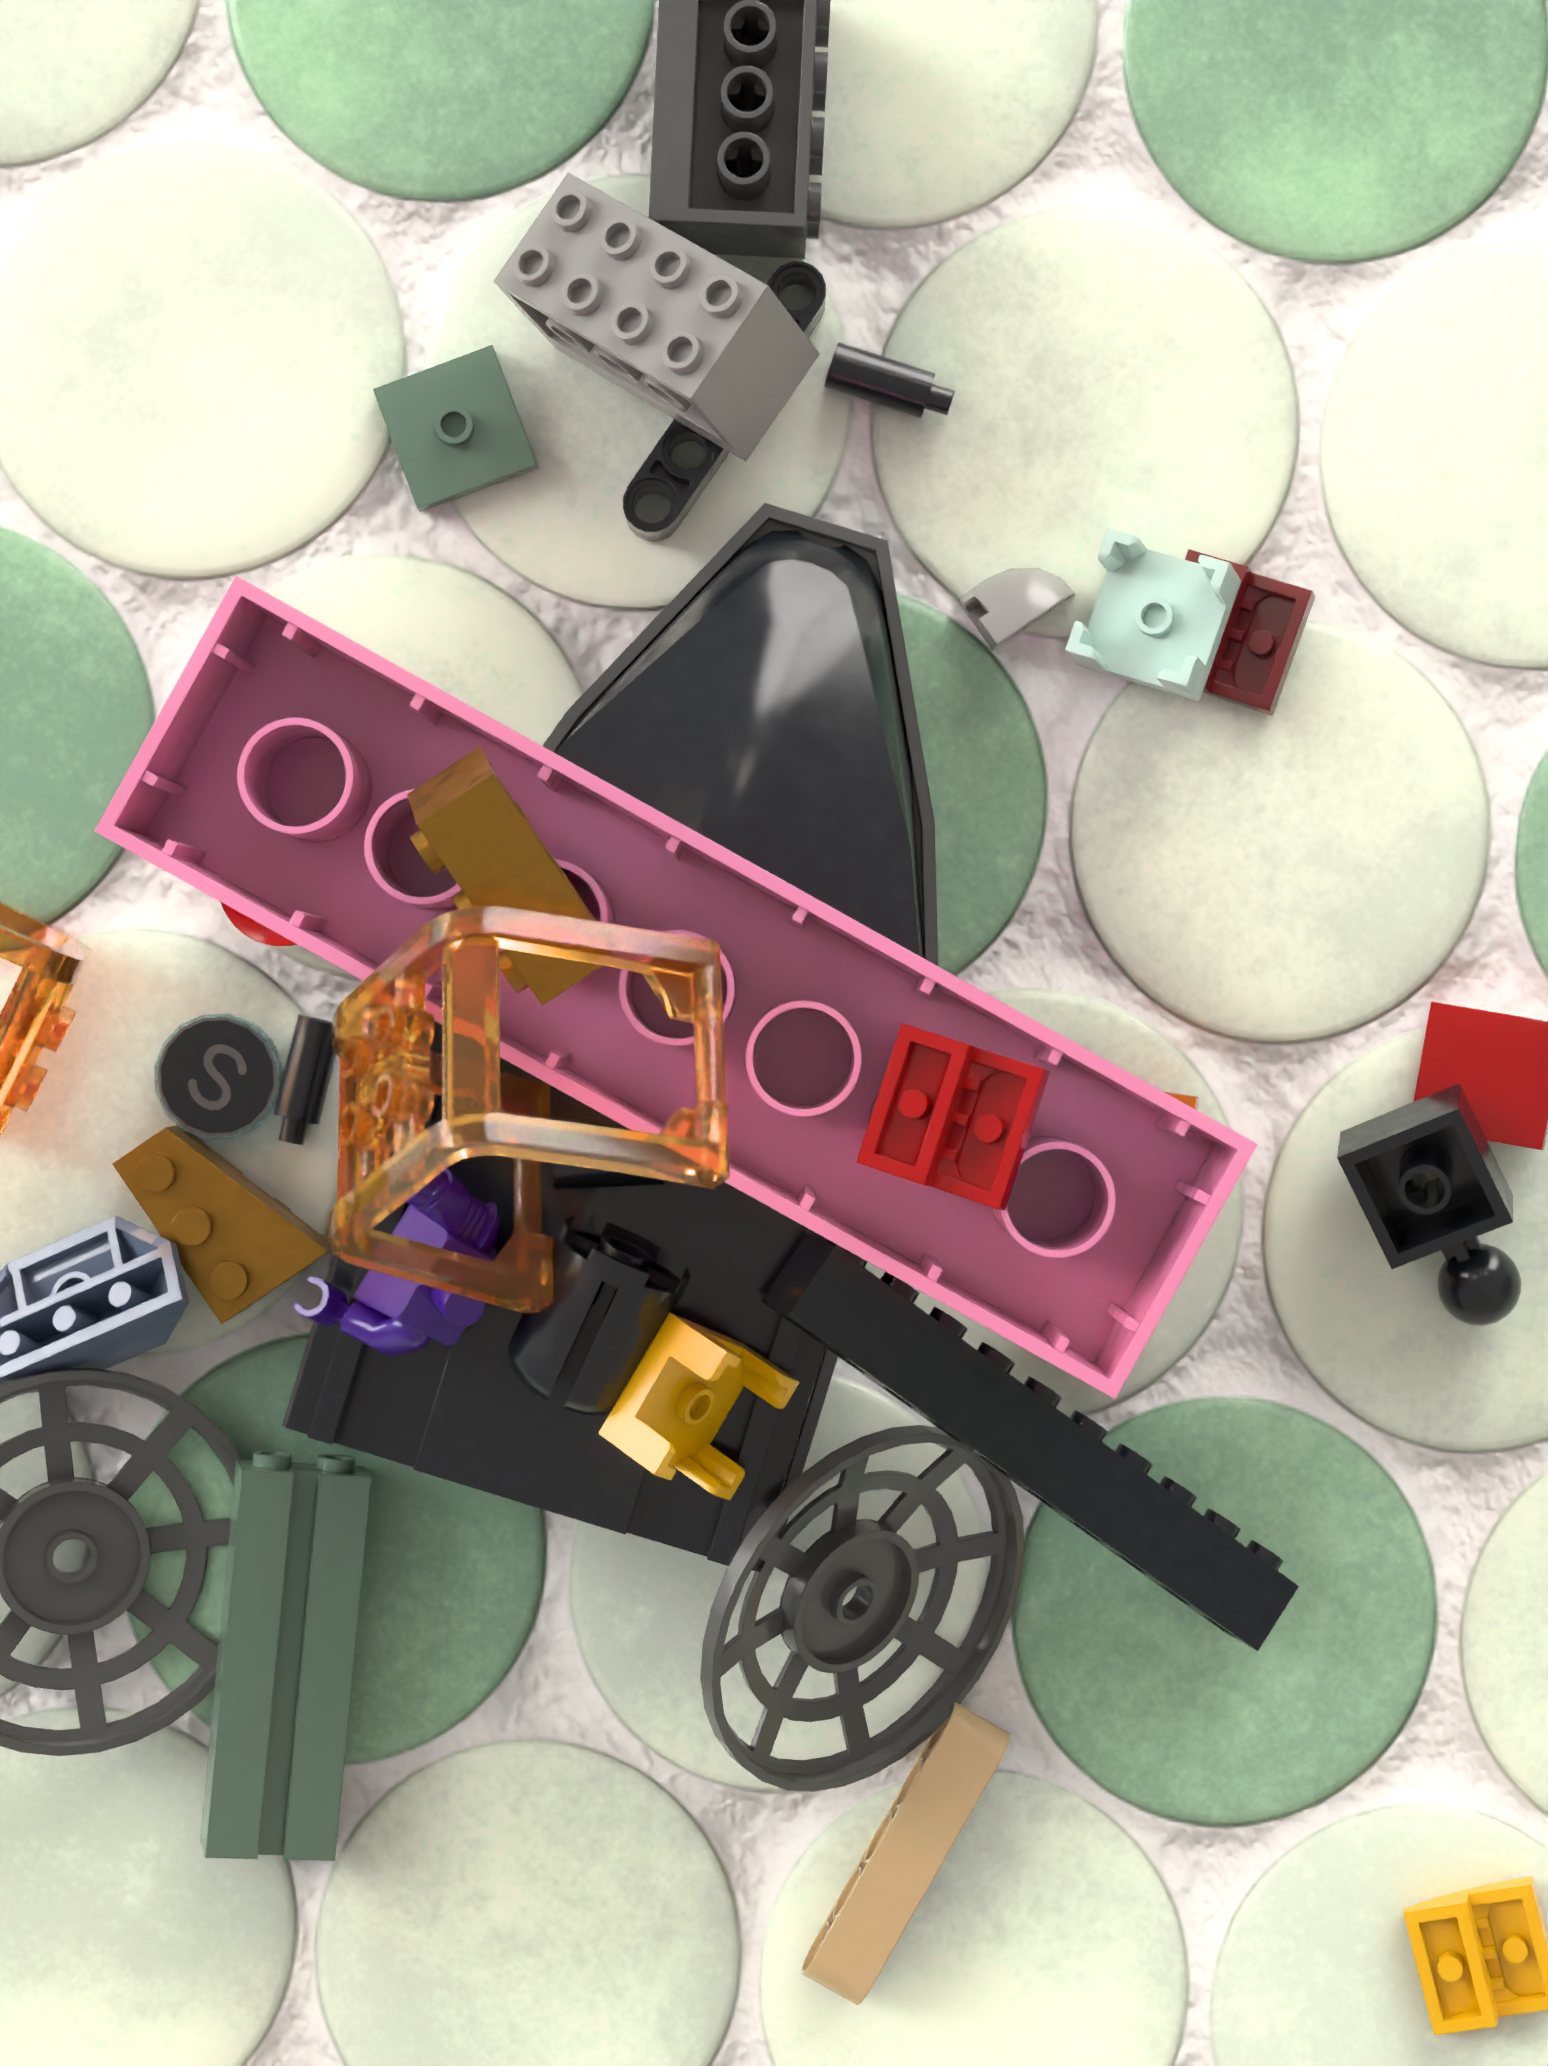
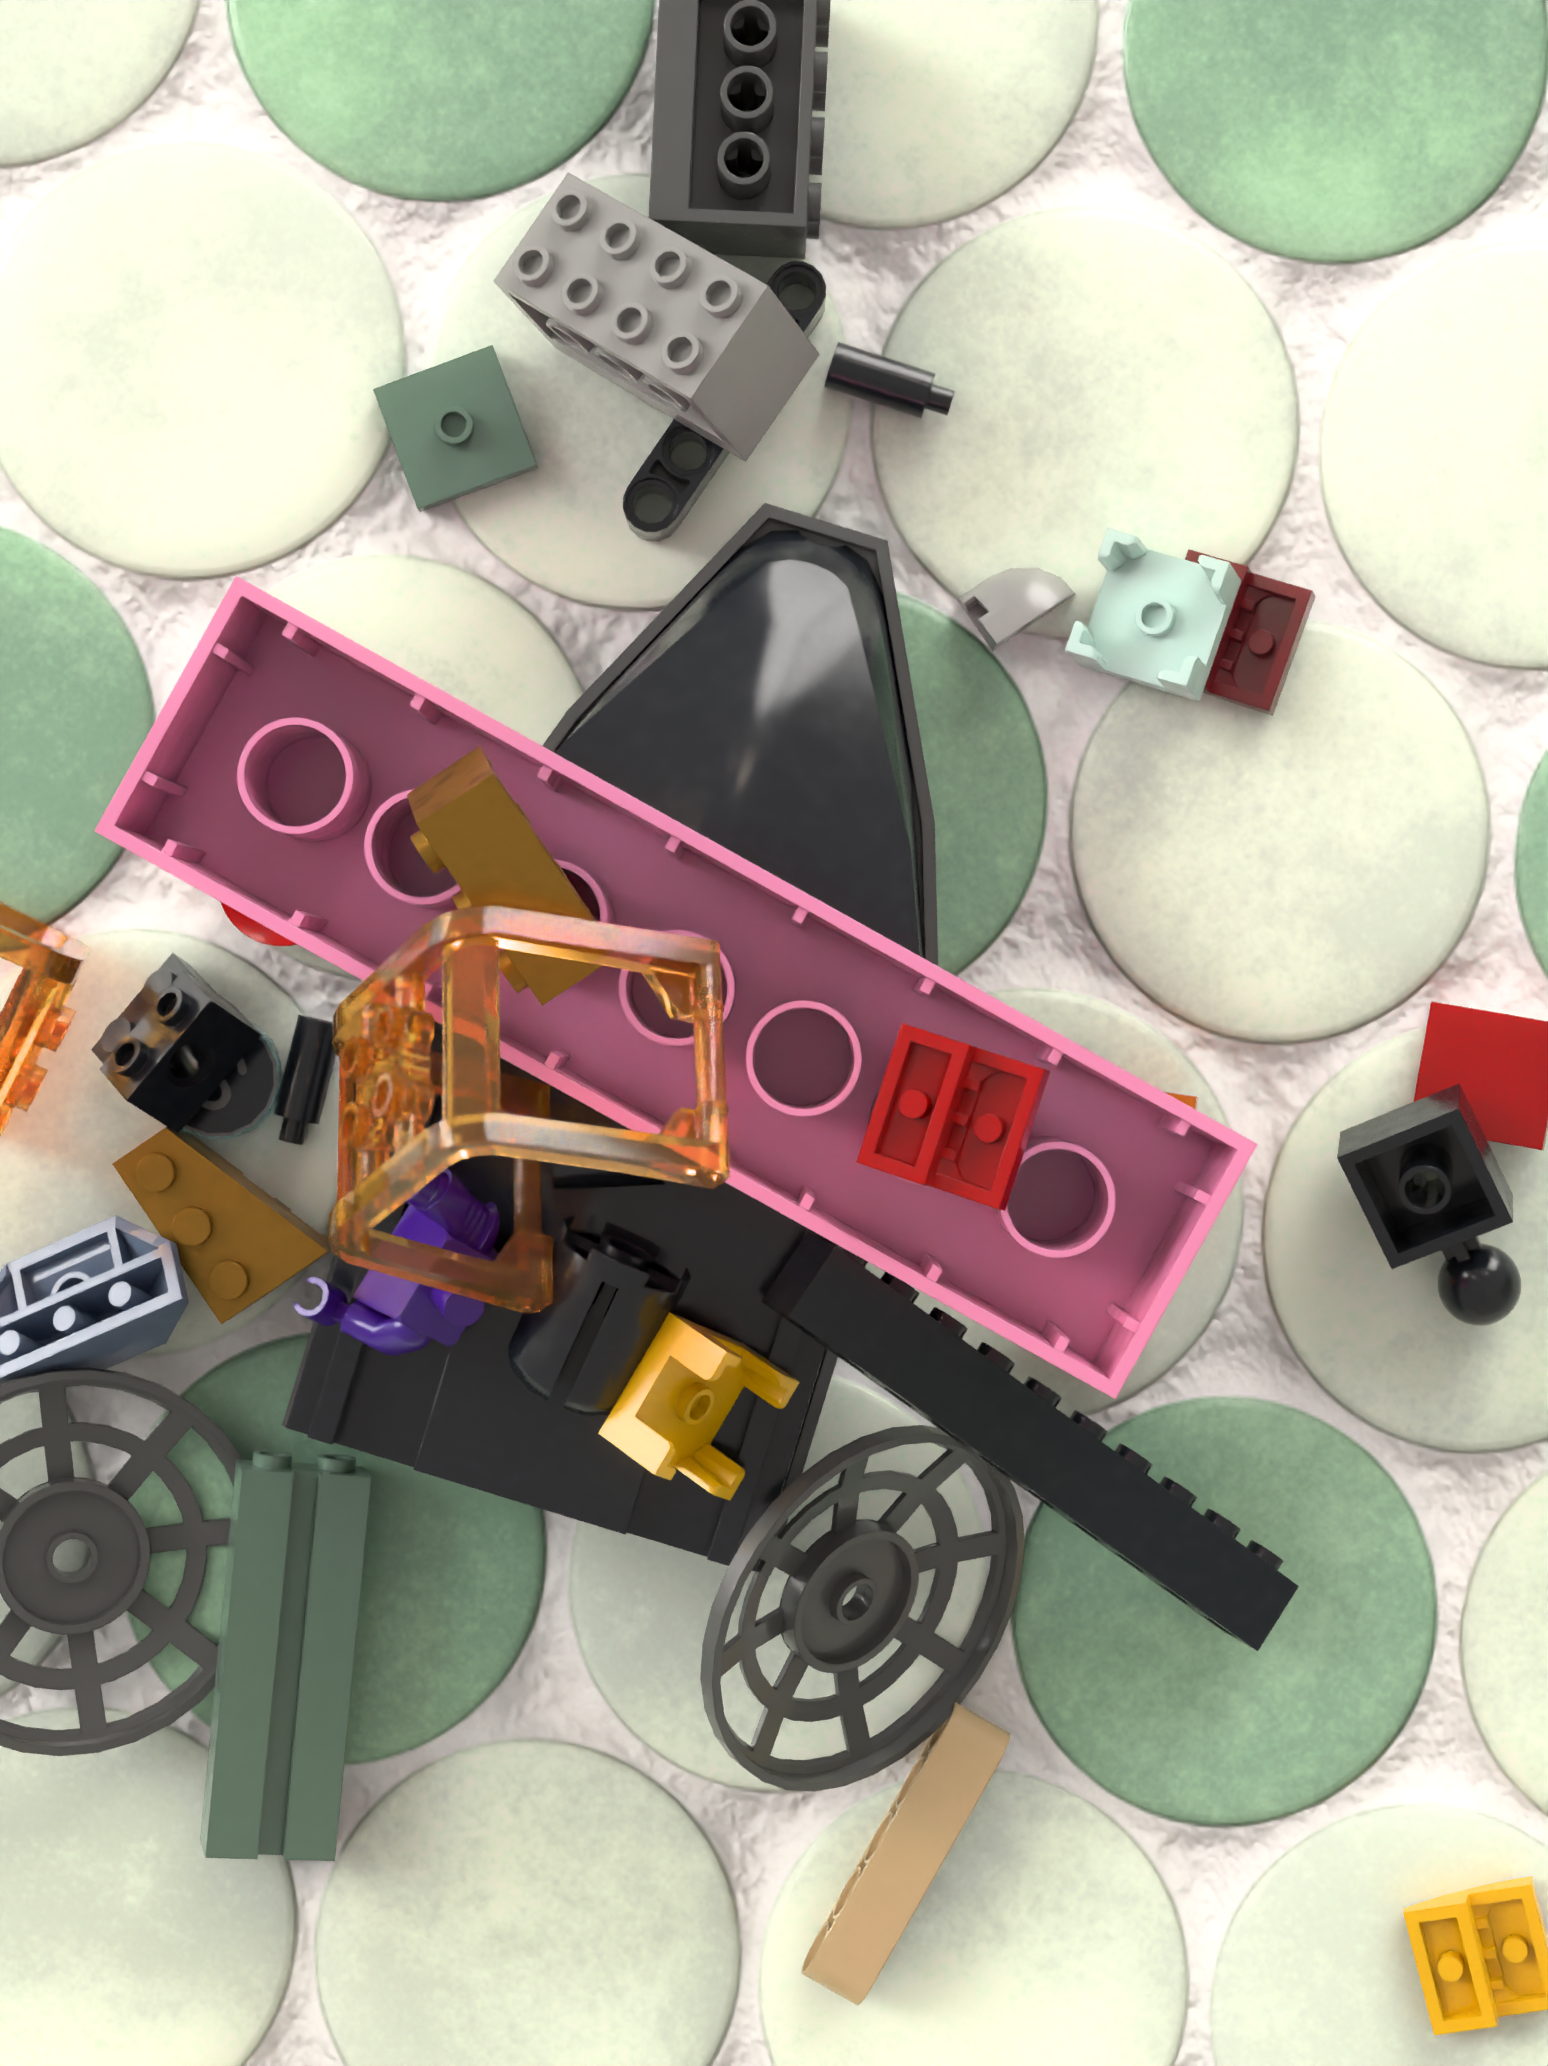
none -> black brick [91,953,261,1134]

